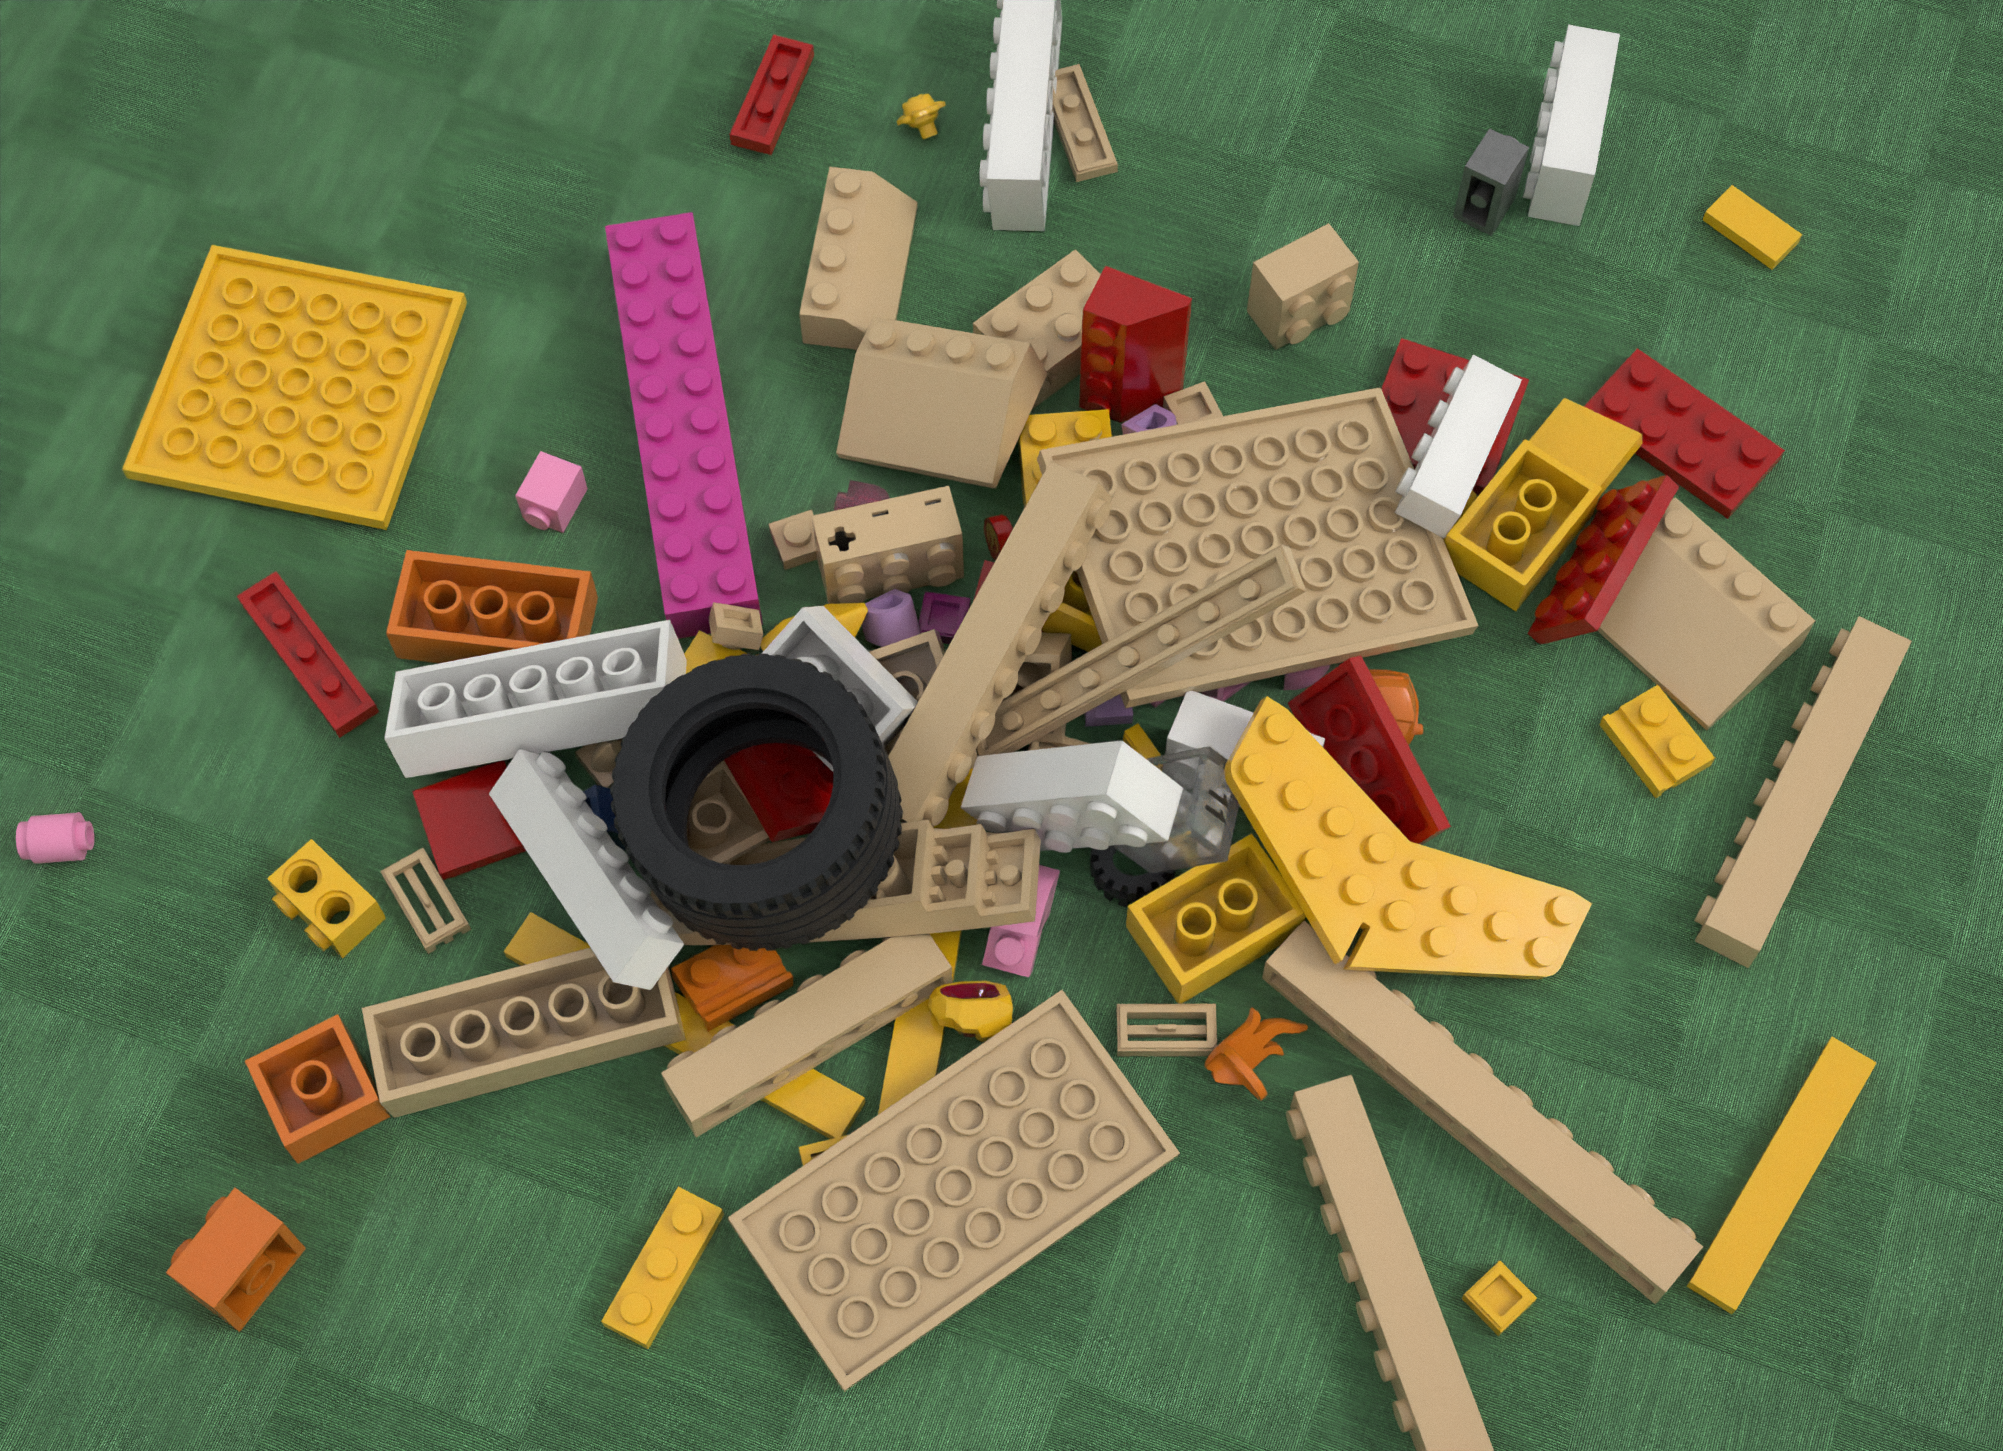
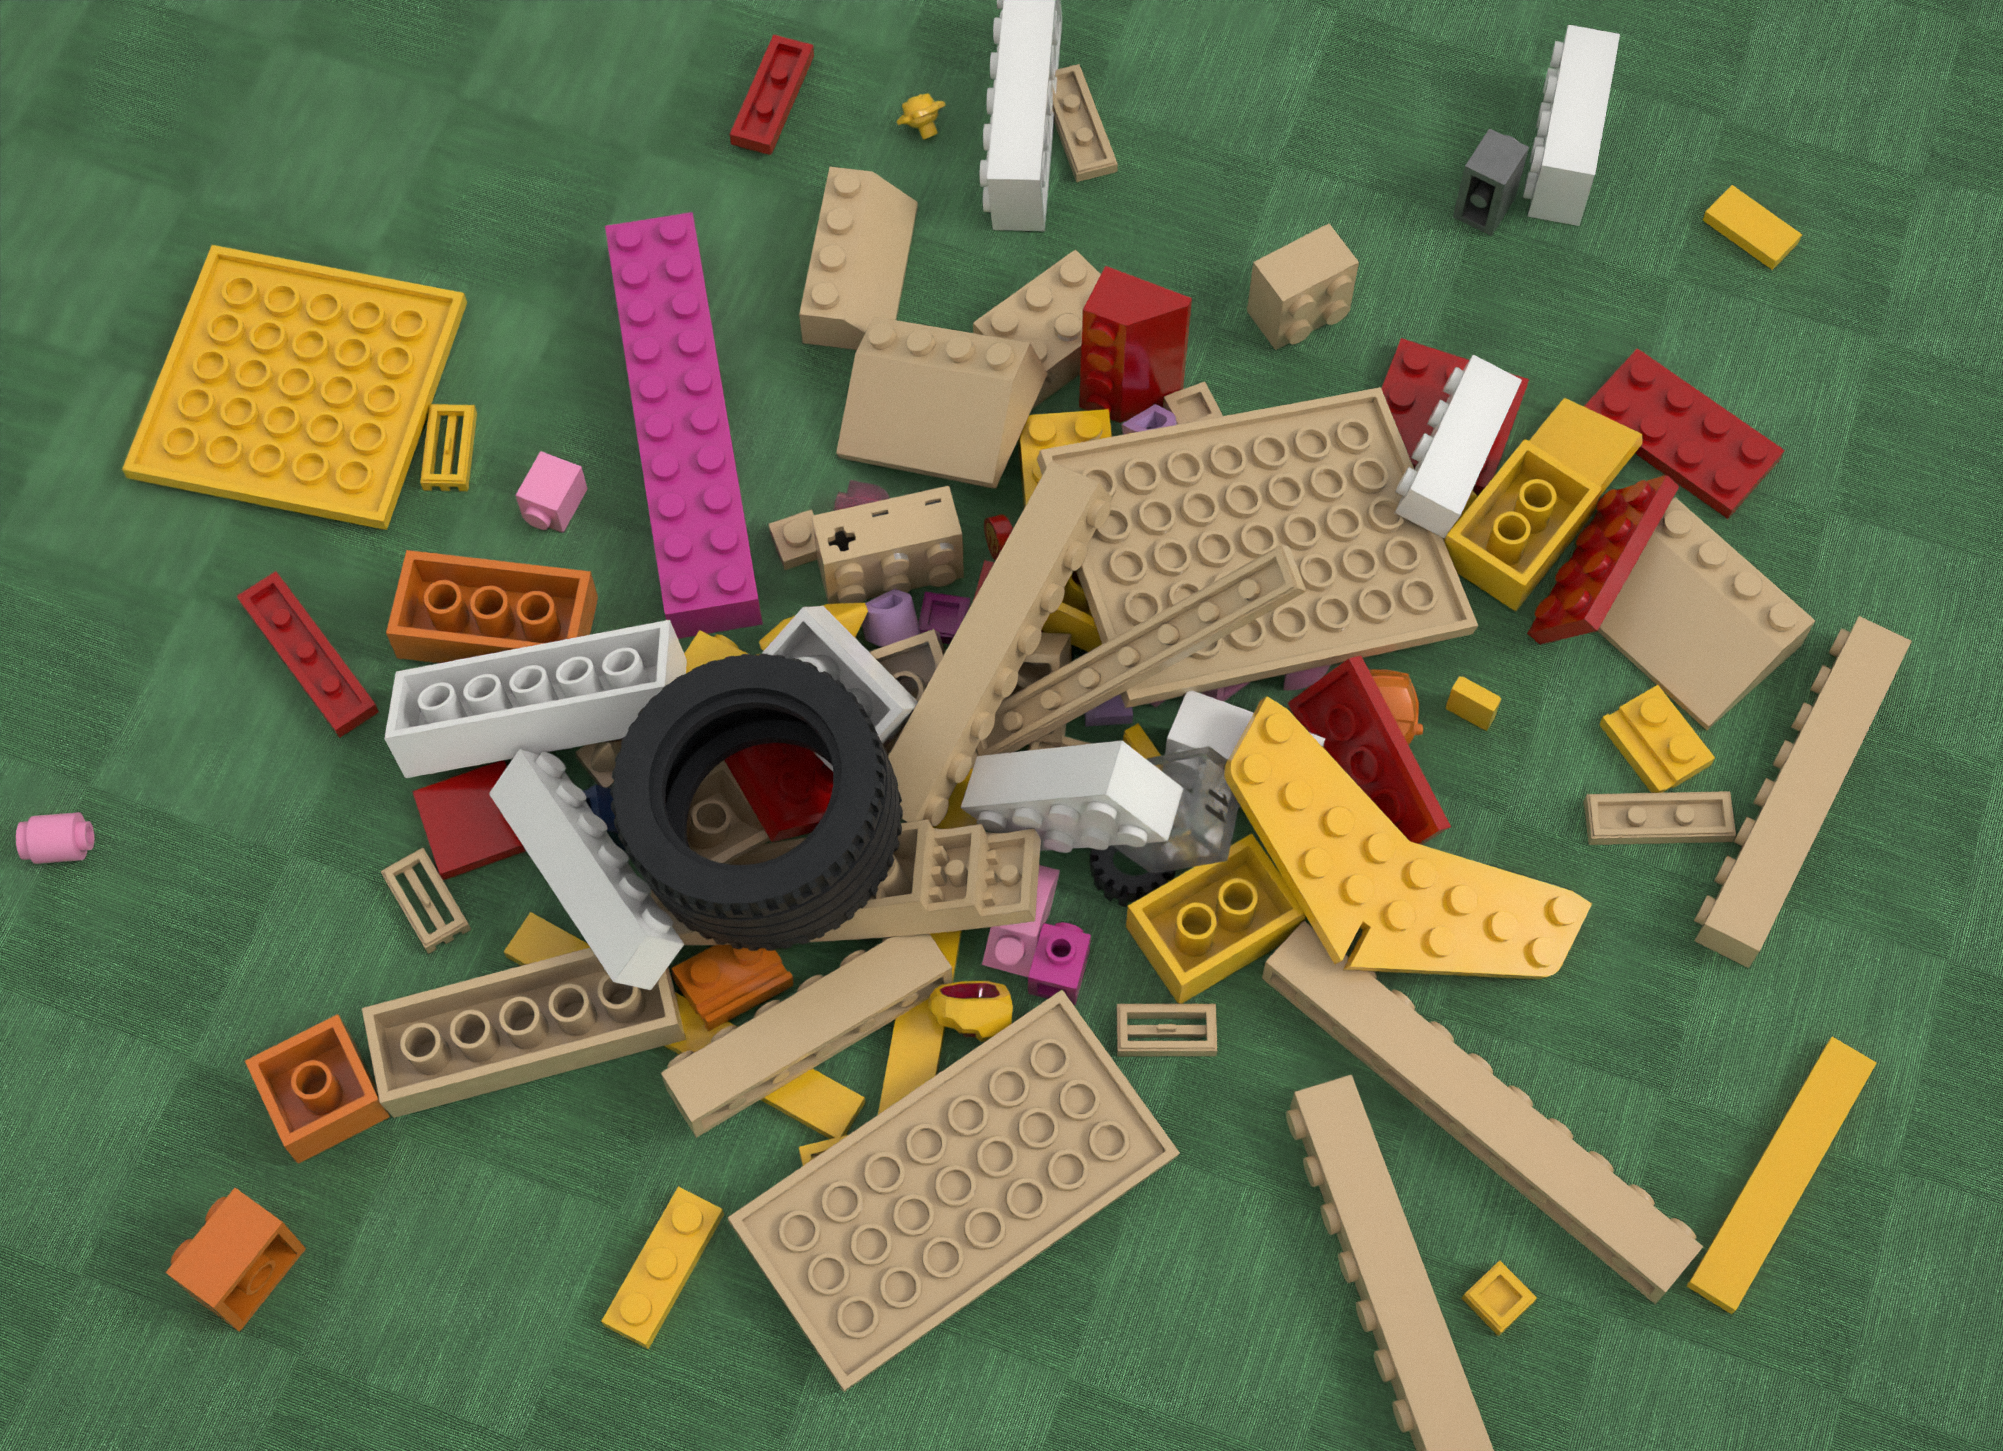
yellow brick [267,839,386,958] -> none
tan plate [709,602,763,650] -> none
orange piece [1204,1007,1308,1101] -> none
none -> yellow tile [420,404,477,491]
none -> dark pink brick [1028,922,1091,1005]
none -> yellow tile [1445,676,1501,731]
none -> tan tile [1584,791,1736,845]

